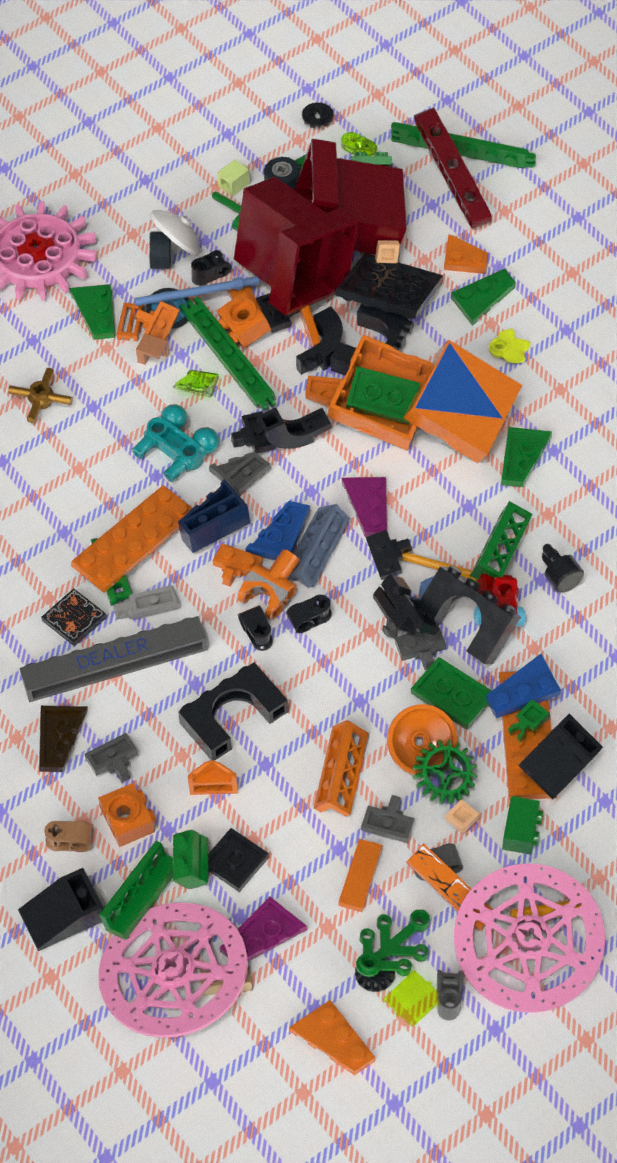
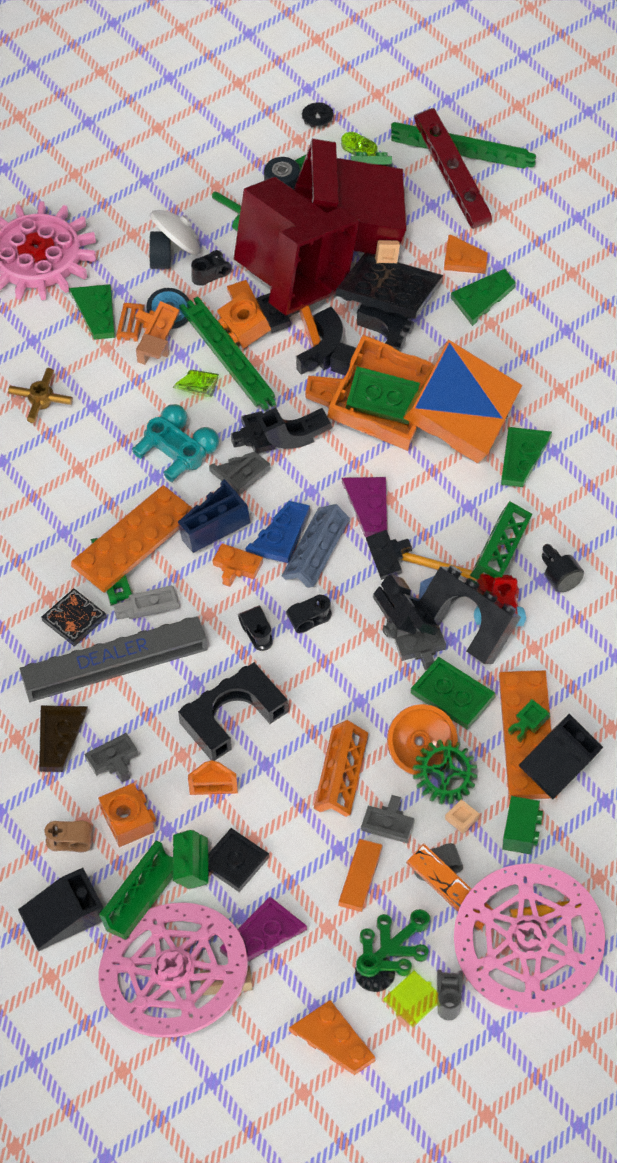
medium blue bar [134,276,259,306] -> none
yellowish green brick [217,160,250,197] -> none
orange connector [238,549,300,620] -> none
blue wing [486,654,561,718] -> none
neon yellow plate [489,329,531,363] -> none

